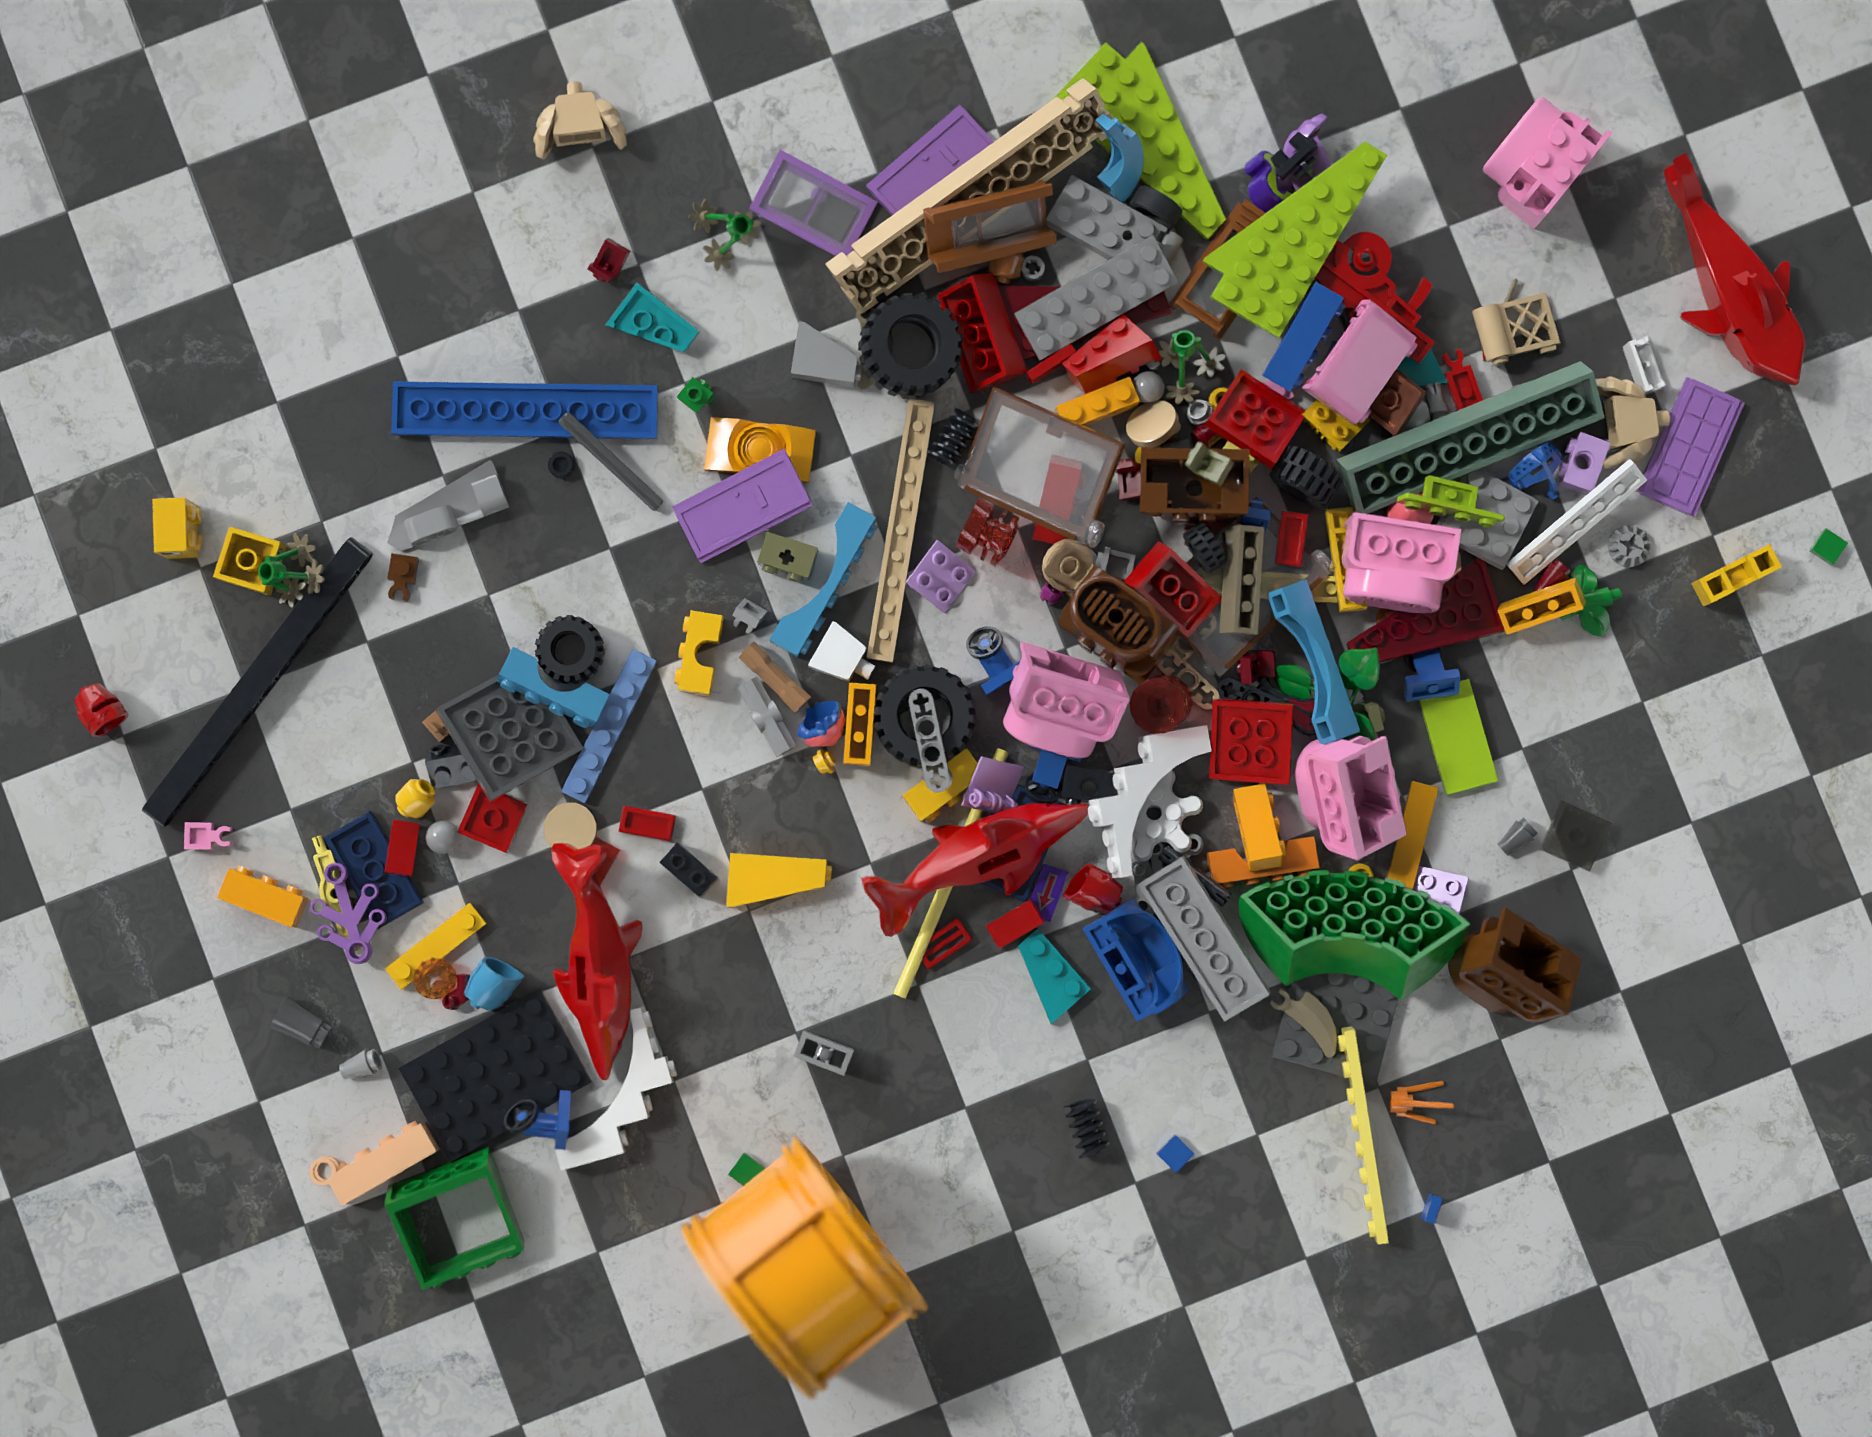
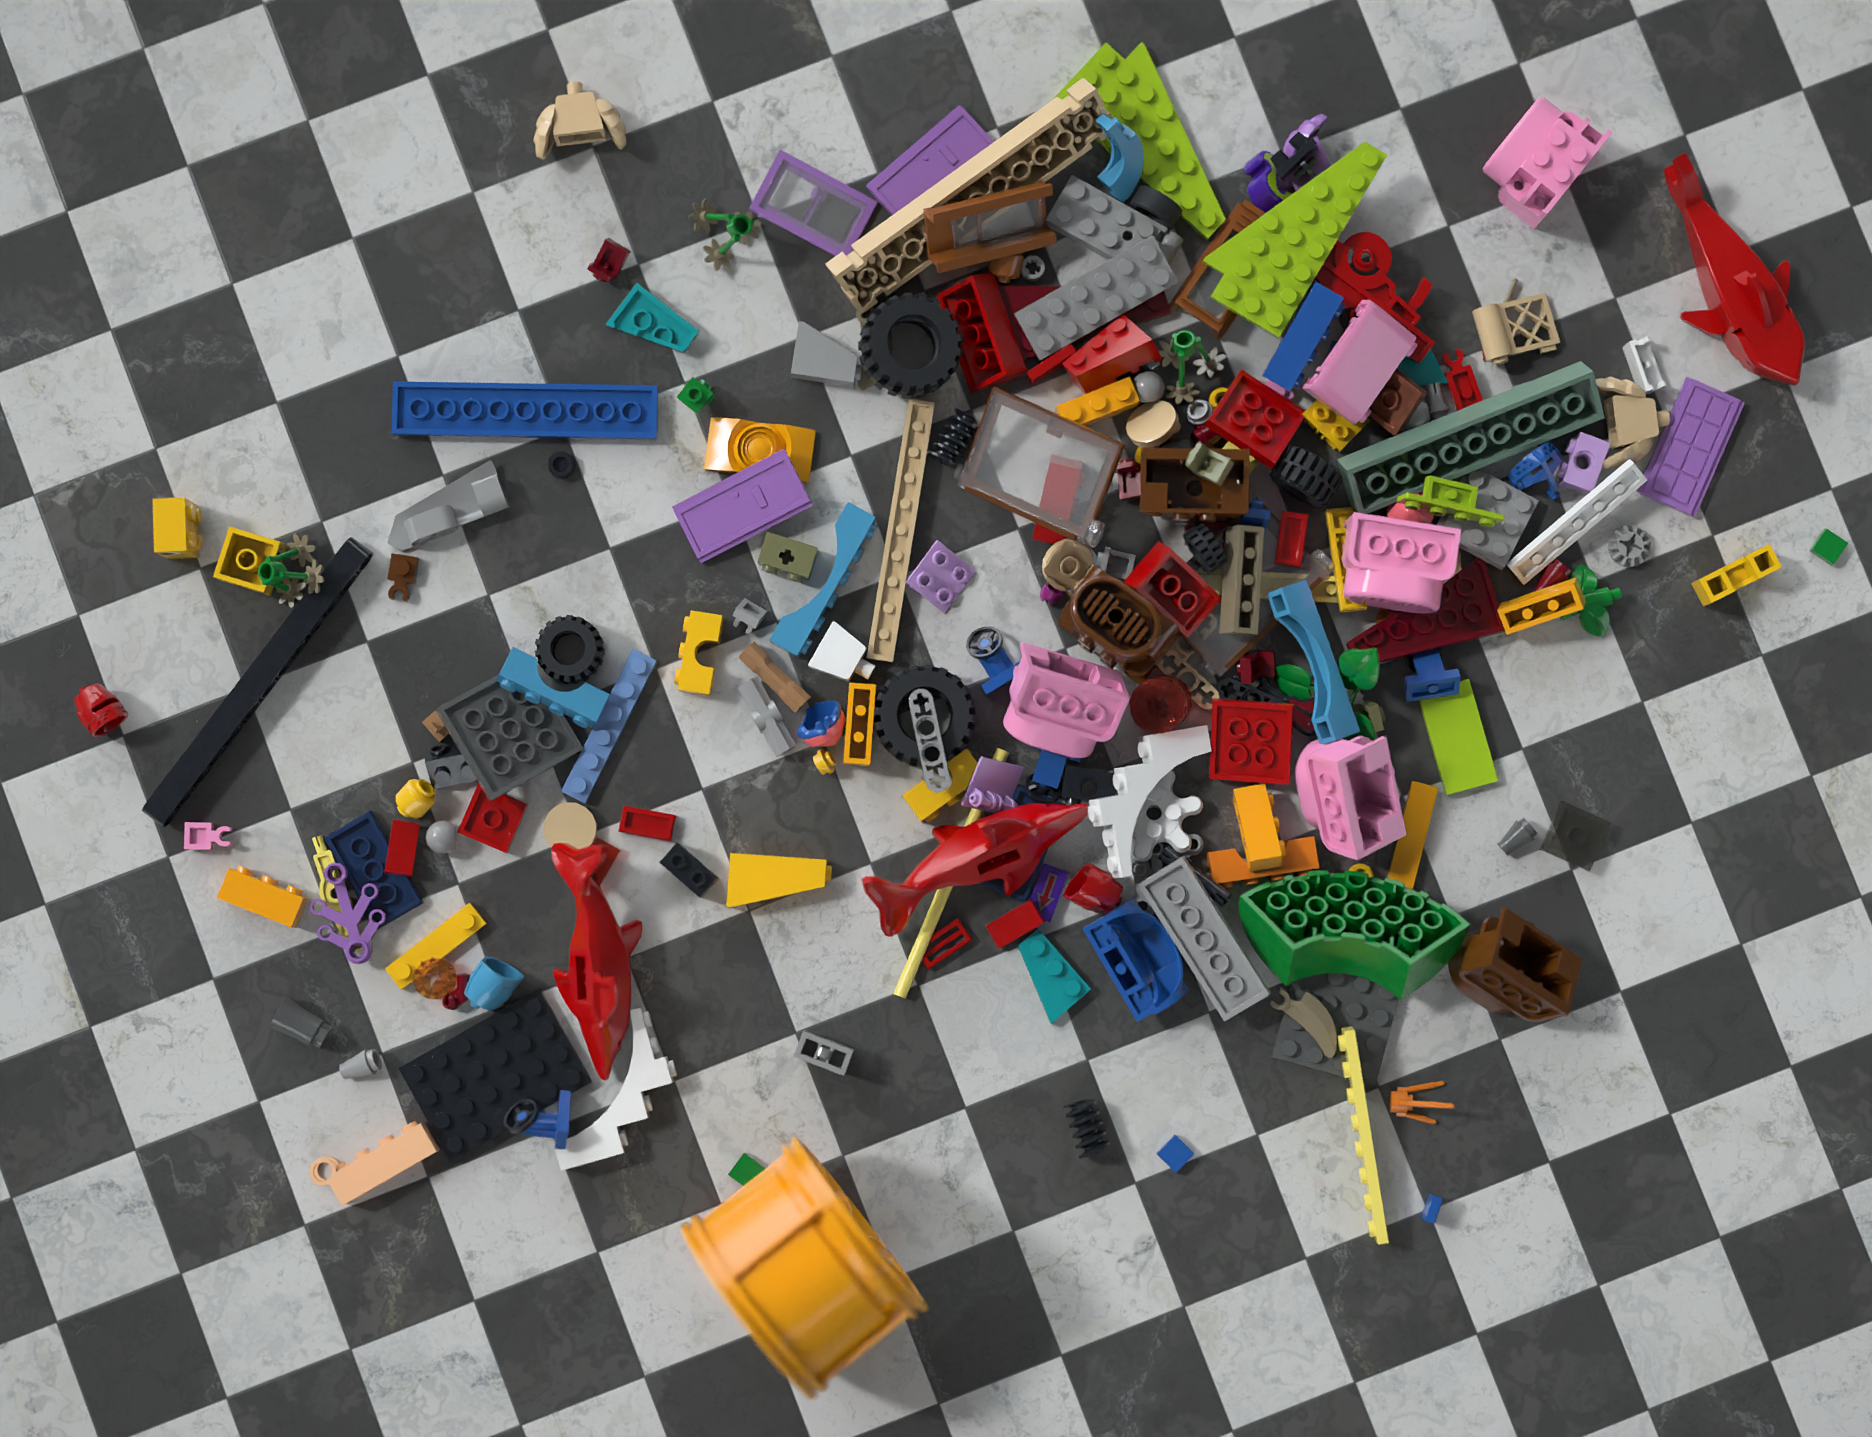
green windscreen [385,1146,524,1290] -> none
dark grey axle [559,413,663,511] -> none
clear red wheel [955,497,1020,567] -> none
hinge [1413,866,1469,915] -> none

